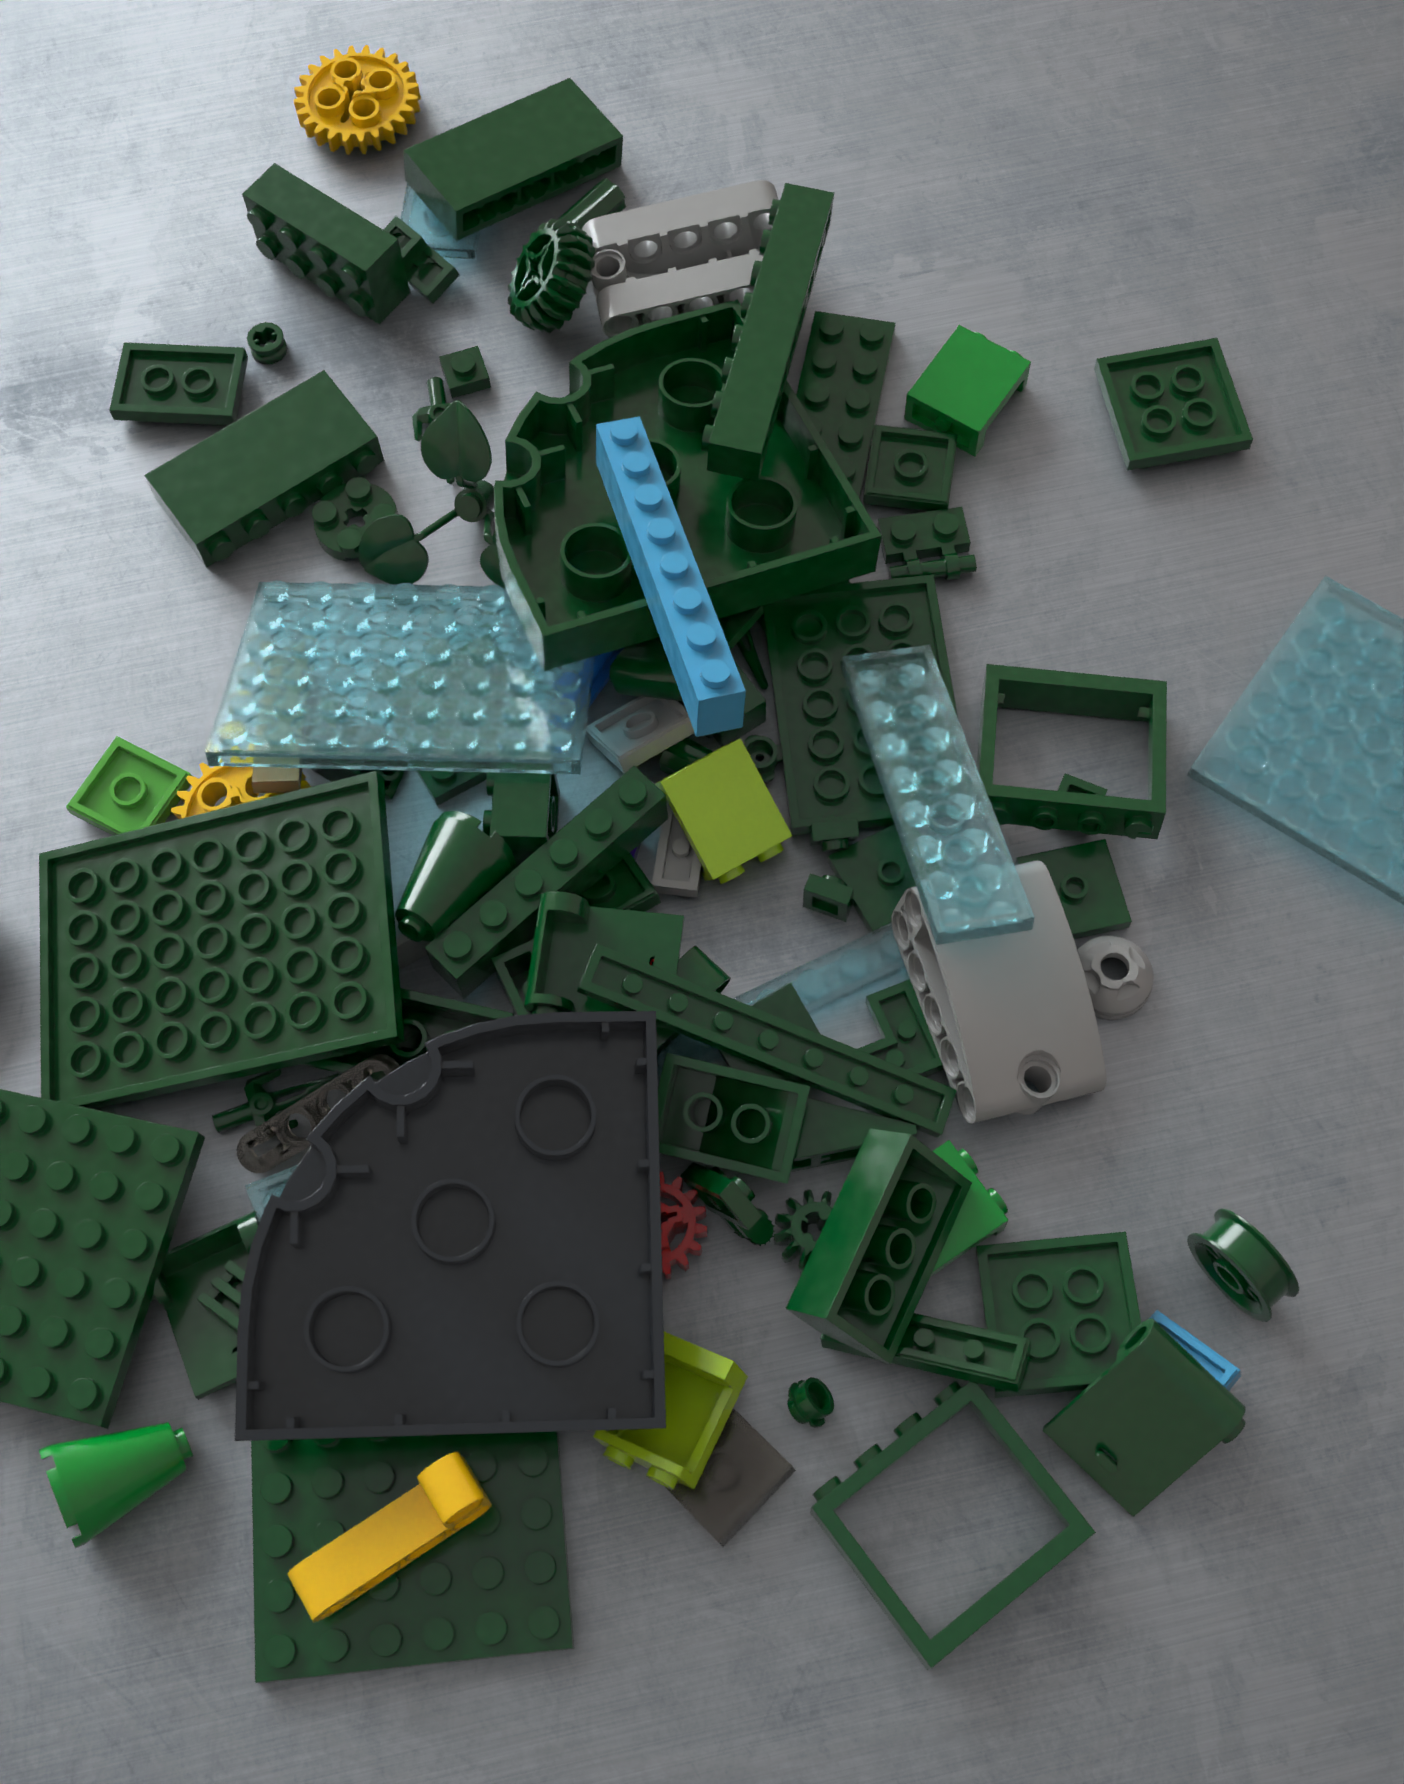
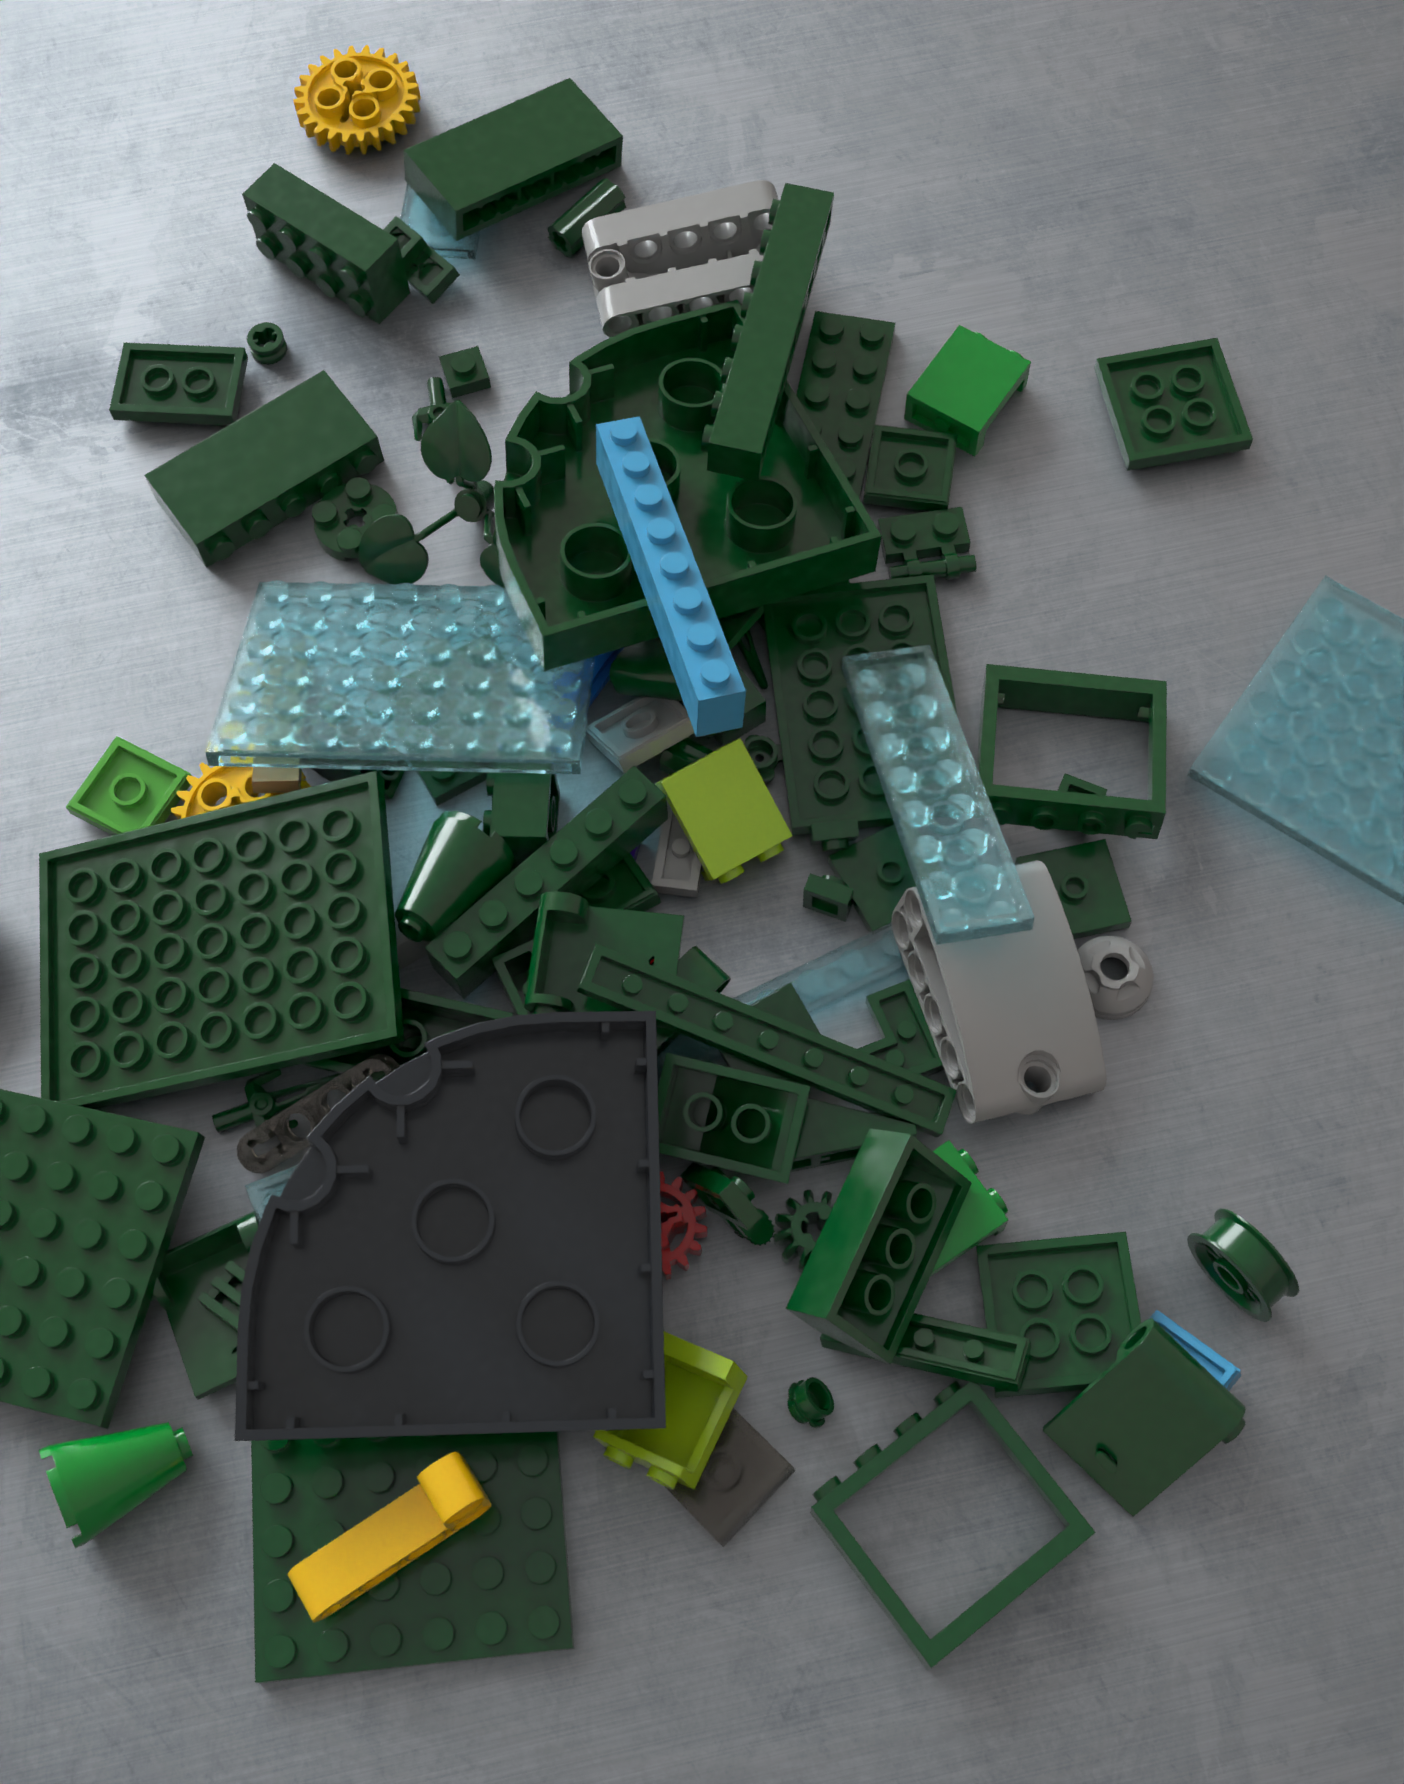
dark green gear [508,218,595,333] -> none

